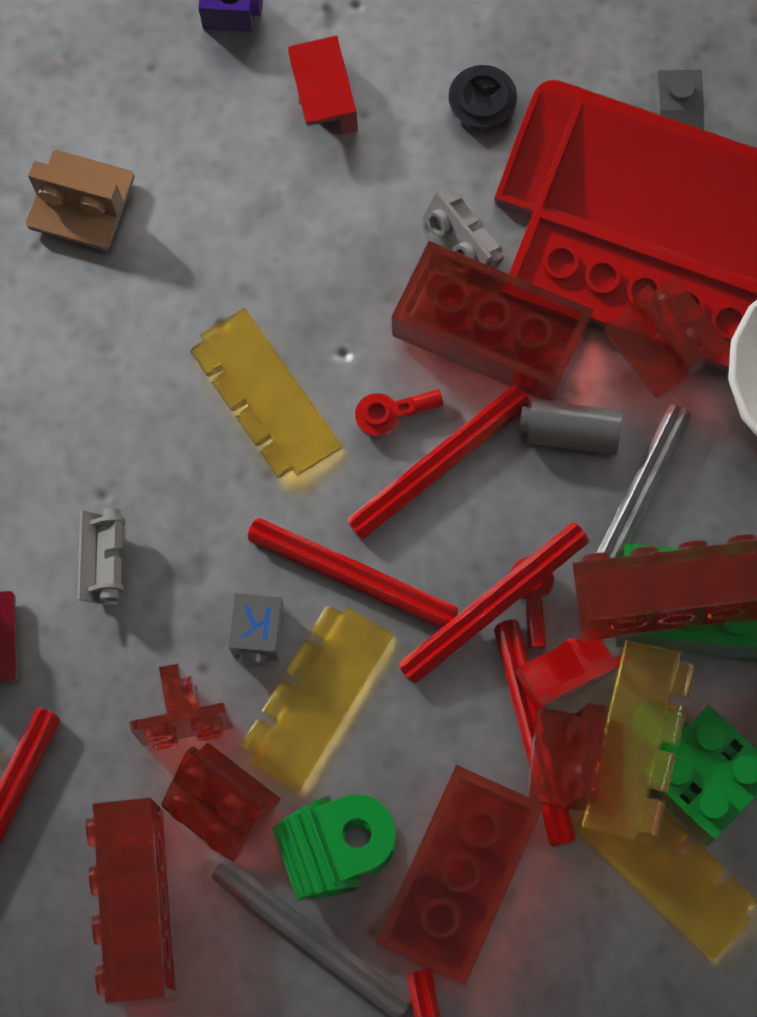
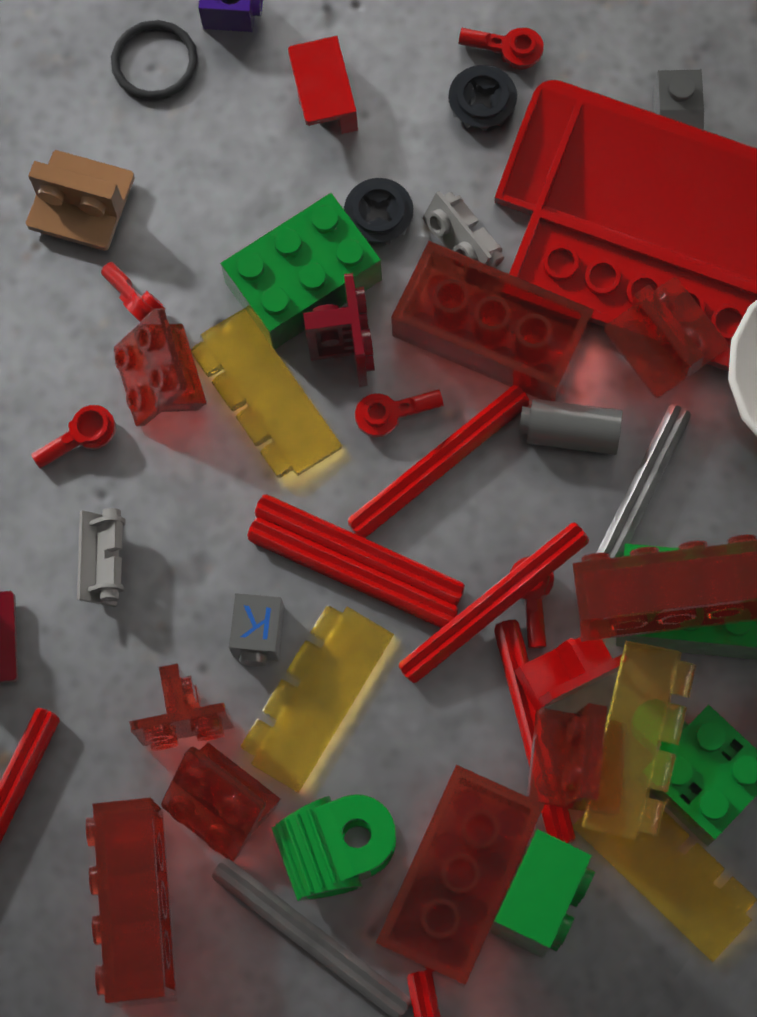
none -> red plate [31,405,116,469]
none -> red plate [101,262,167,331]
none -> black piece [111,20,198,100]
none -> clear red bracket [113,309,207,426]
none -> green brick [220,193,382,350]
none -> red axle [254,494,465,606]
none -> dark red bracket [303,273,375,387]
none -> black gear [344,178,413,245]
none -> red plate [458,27,544,70]
none -> green brick [490,829,595,958]

